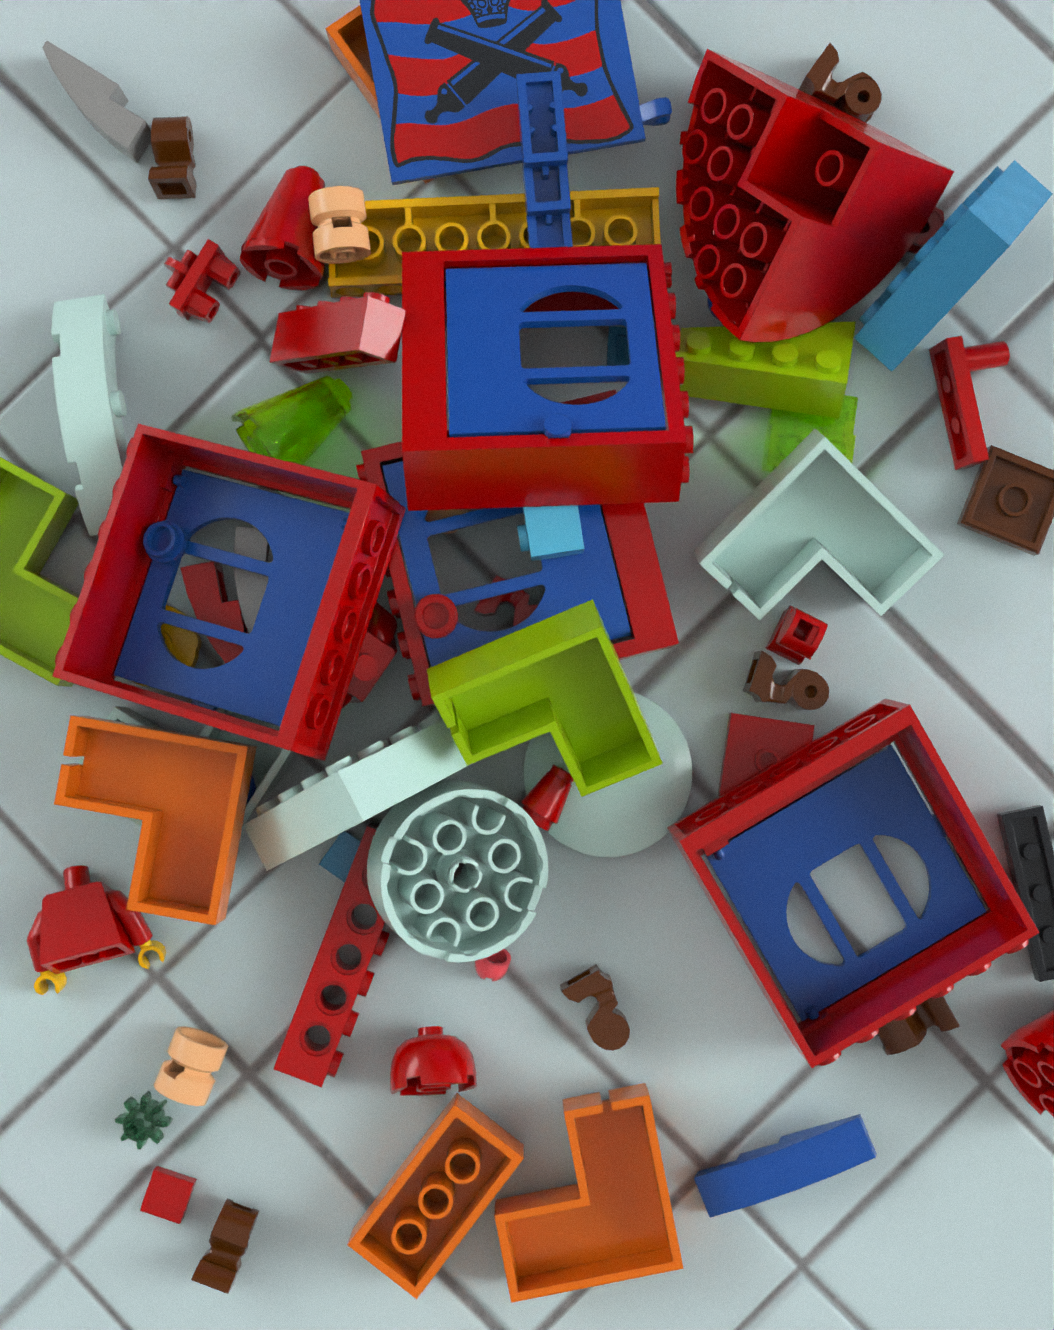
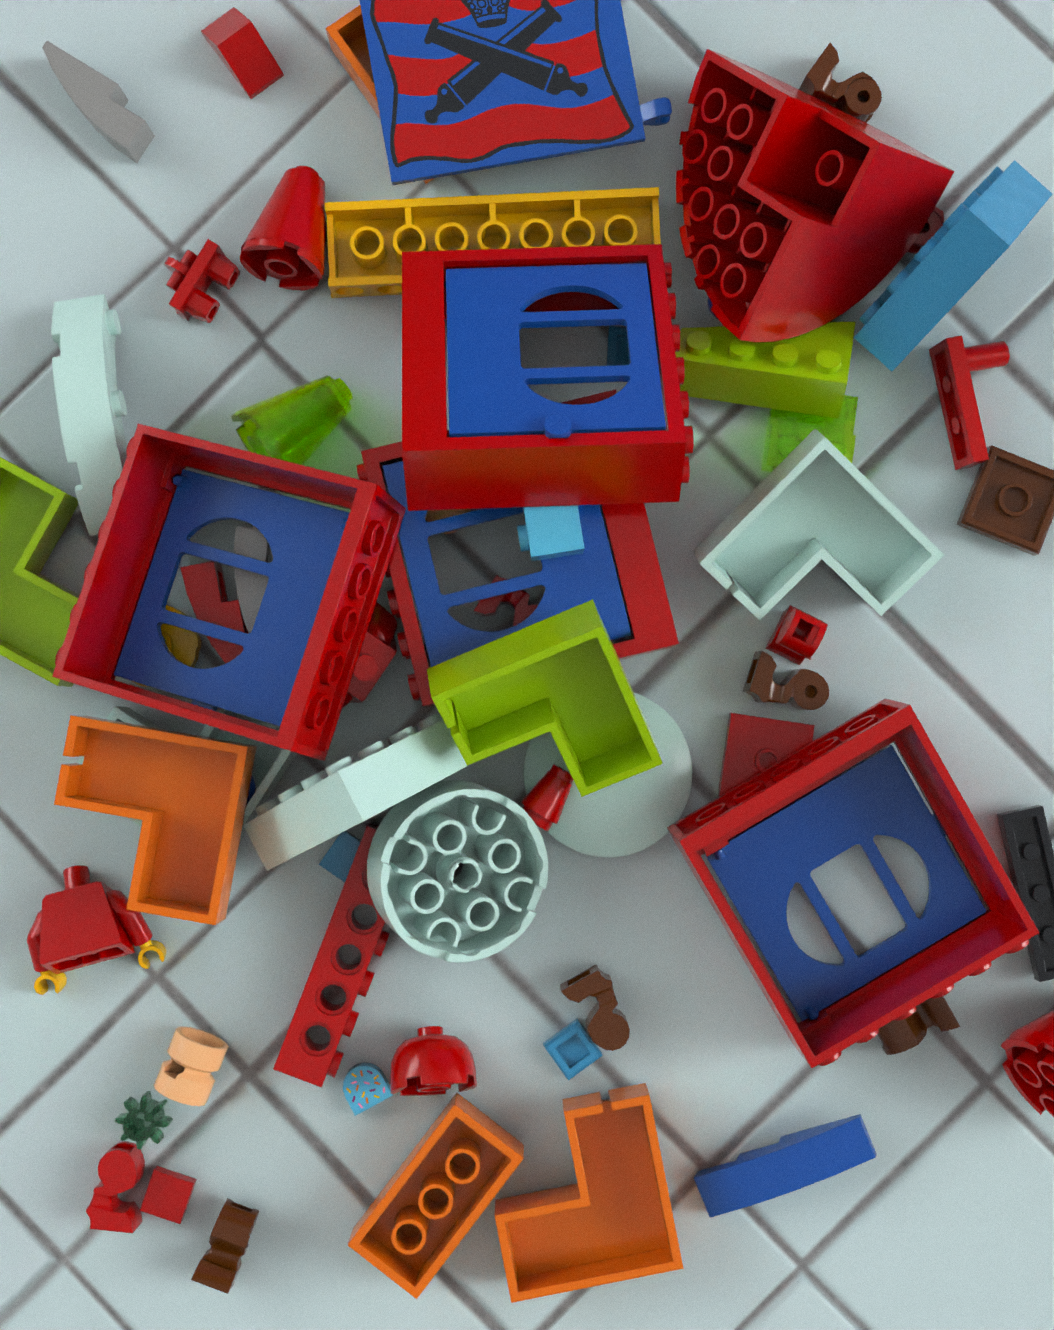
blue plate [143,520,187,564] -> none
reddish brown leg [148,116,197,199] -> none
red brick [269,292,406,374] -> none
light nougat wheel [308,186,371,264] -> none
red tile [413,594,458,639] -> none
coral hinge [475,949,511,981] -> none
blue slope [516,71,573,248] -> none
none -> red leg [86,1141,145,1233]
none -> red slope [201,7,284,99]
none -> medium azure tile [343,1062,393,1116]
none -> dark azure tile [543,1018,603,1080]

